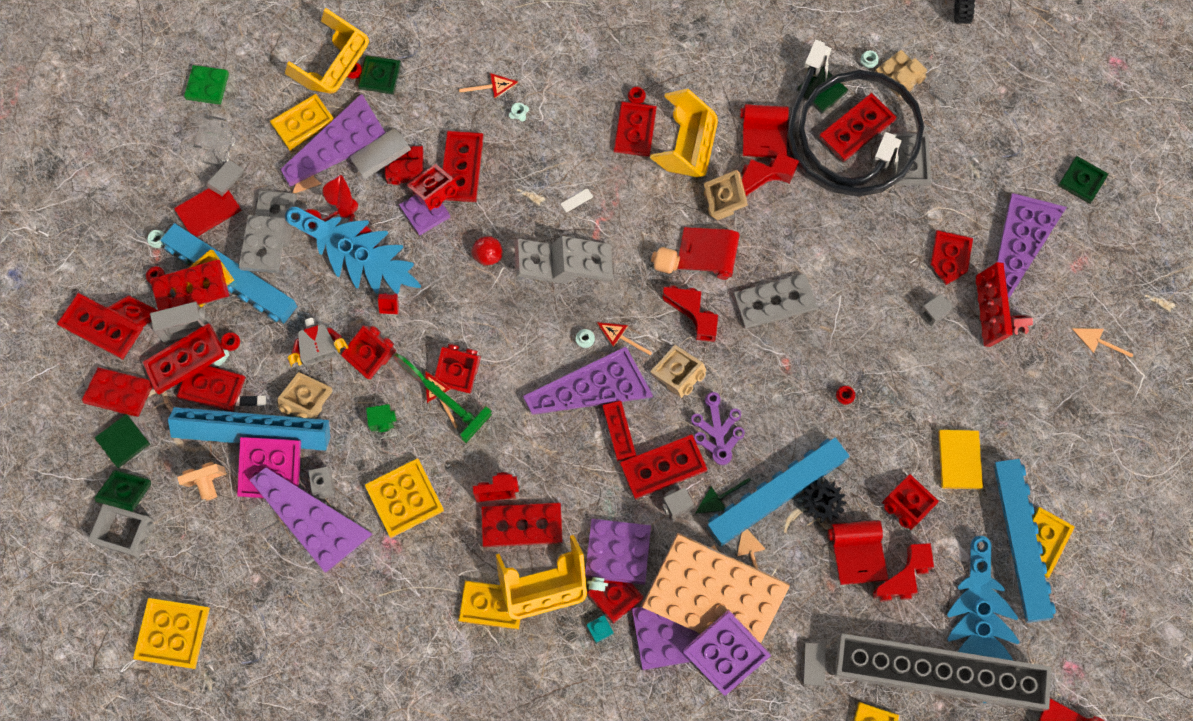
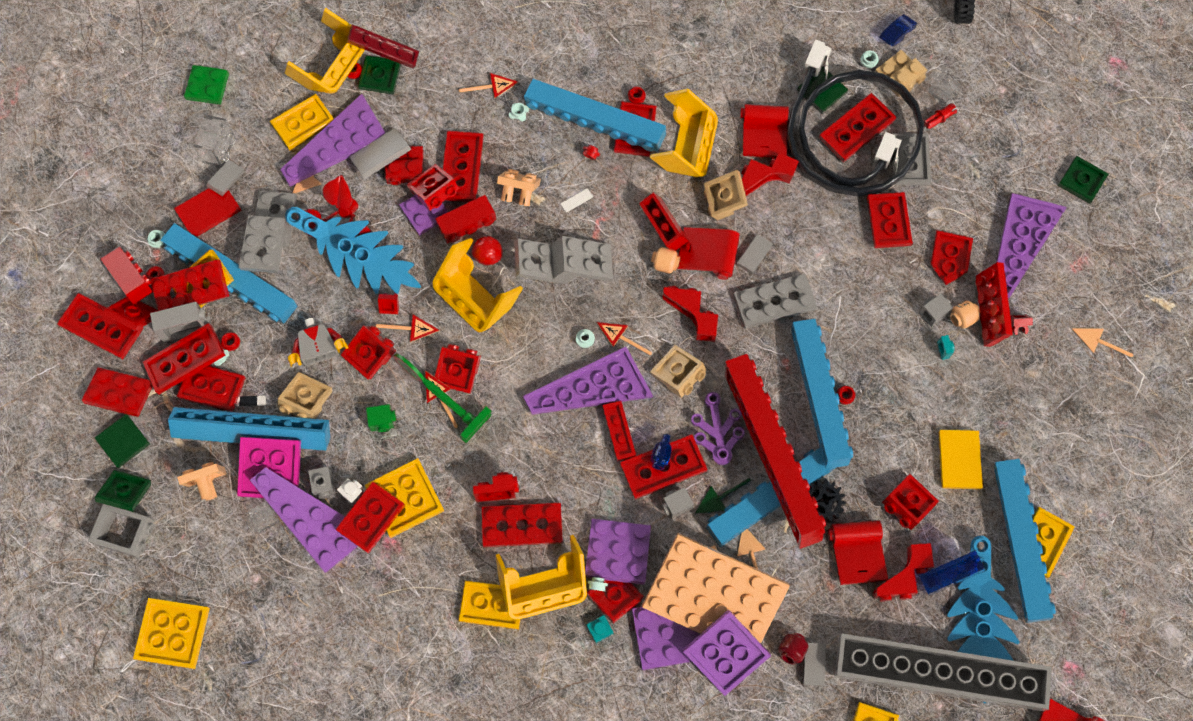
none -> brick [101,246,153,305]
none -> red plate [336,482,405,554]
none -> white brick [337,479,366,506]
none -> dark red tile [346,24,419,69]
none -> piece [375,315,440,342]
none -> yellow windscreen [433,238,523,332]
none -> red brick [435,195,496,244]
none -> light nougat plate [497,169,541,206]
none -> dark azure brick [524,79,666,152]
none -> red plate [583,145,600,160]
none -> red brick [639,192,689,251]
none -> clear blue plant [651,434,672,470]
none -> red brick [725,354,826,549]
none -> light grey tile [737,234,773,275]
none -> dark red head [778,633,809,665]
none -> dark azure brick [791,319,853,469]
none -> red plate [867,192,913,248]
none -> clear blue slope [879,14,917,46]
none -> clear blue brick [919,550,985,596]
none -> red axle [924,103,957,129]
none -> teal plate [937,335,955,360]
none -> light nougat head [950,301,980,329]

